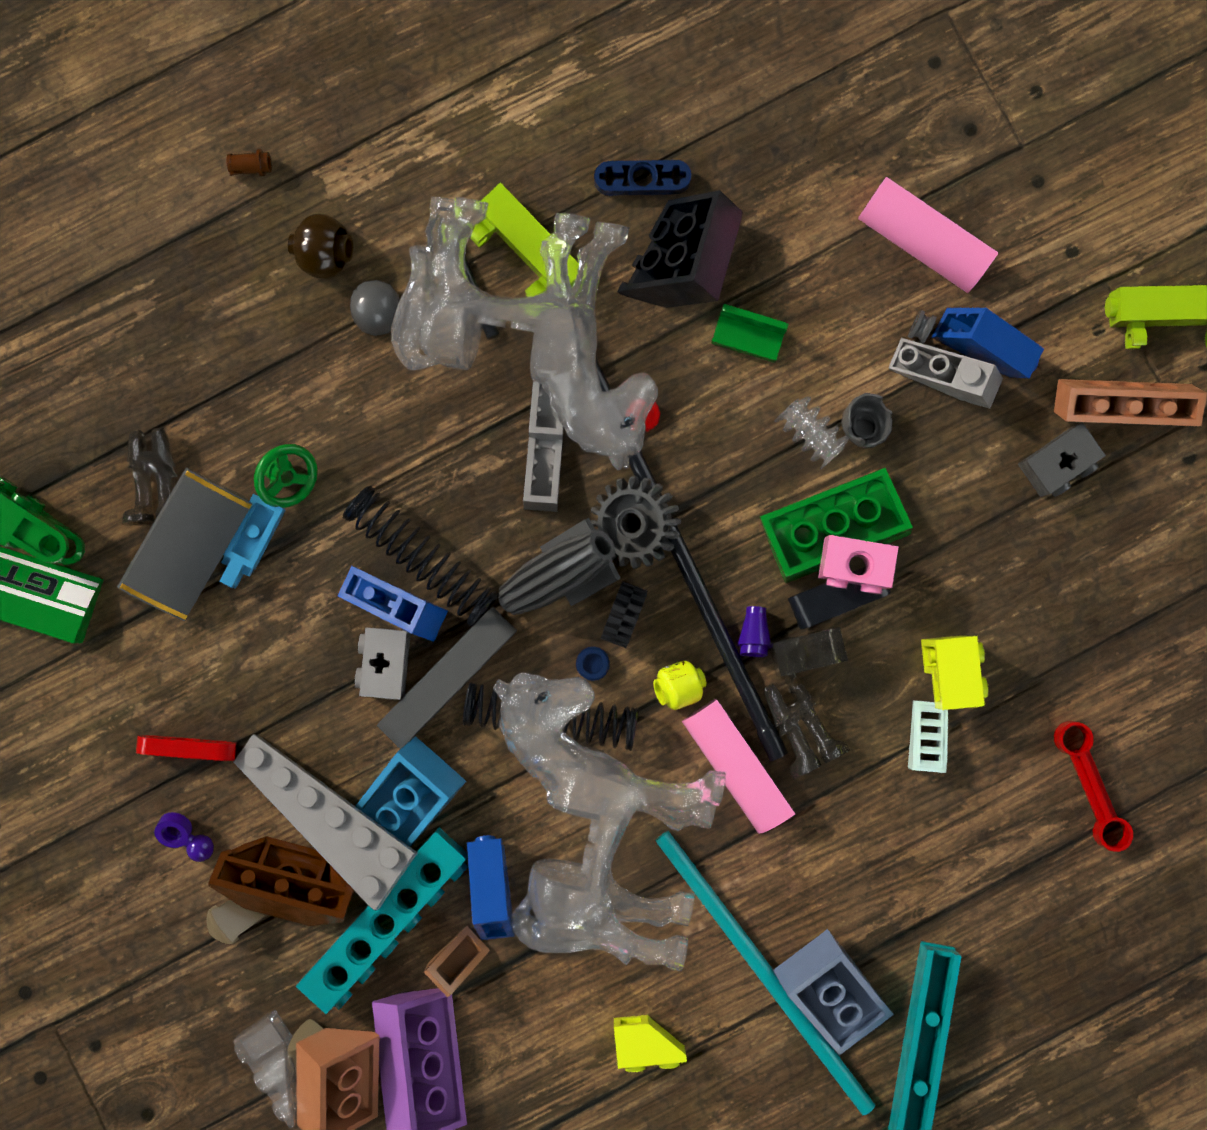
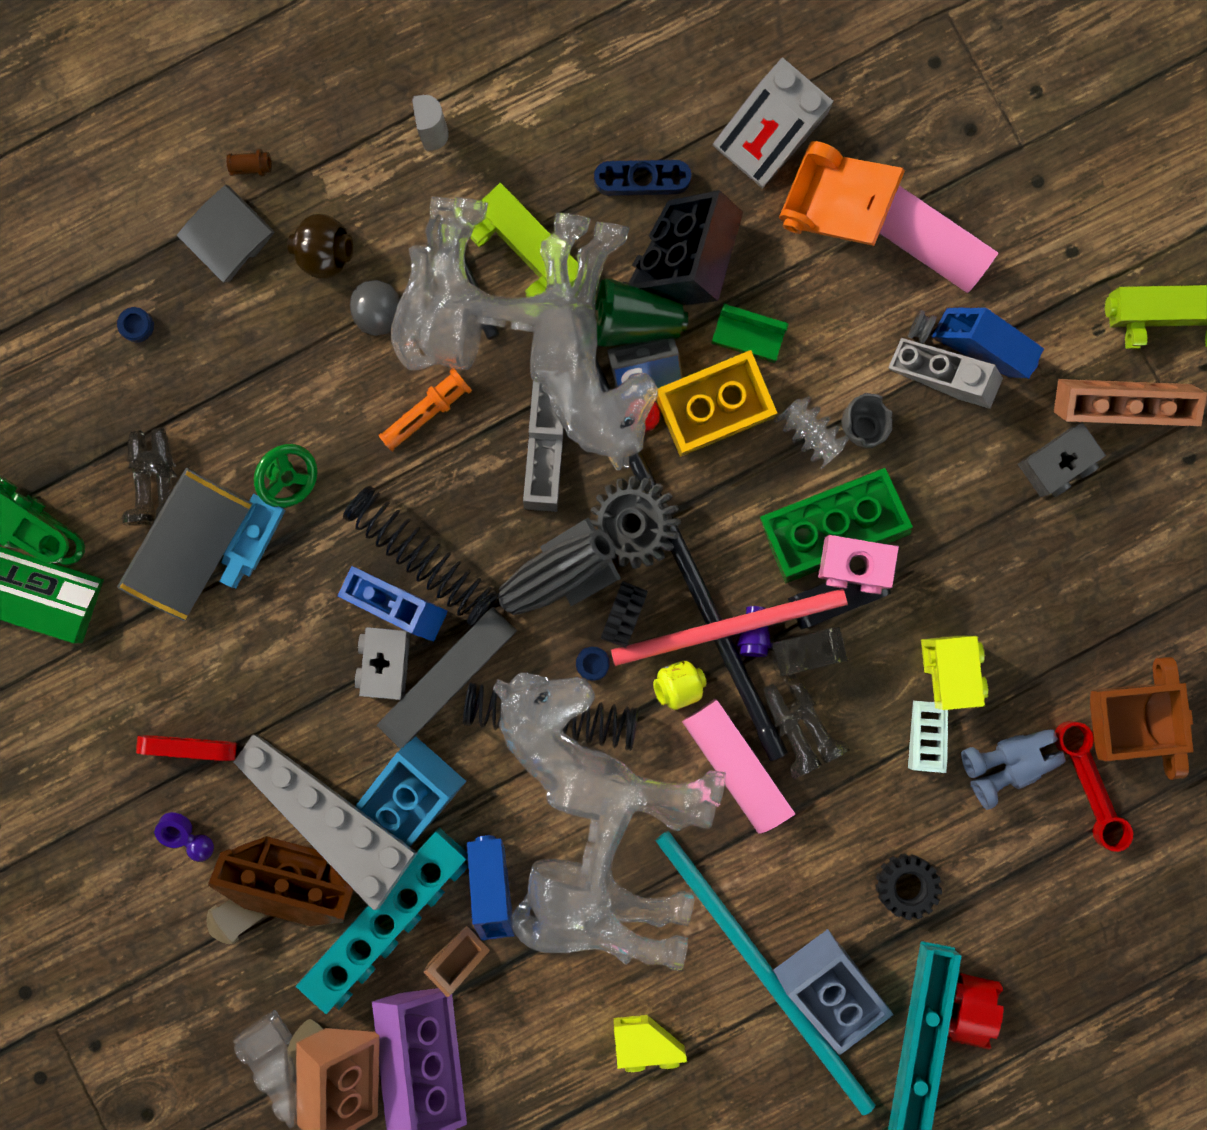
none -> dark blue tile [117,307,154,343]
none -> dark grey slope [177,185,275,283]
none -> orange pin [379,367,473,451]
none -> light grey brick [412,95,449,151]
none -> dark green cone [593,278,688,347]
none -> panel [607,338,683,401]
none -> coral piece [611,589,848,666]
none -> yellow brick [654,350,777,457]
none -> light grey slope [713,57,834,189]
none -> orange door [779,141,905,246]
none -> black tyre [875,854,942,920]
none -> red cylinder [947,973,1004,1050]
none -> sand blue piece [961,729,1066,810]
none -> dark orange piece [1090,657,1194,780]

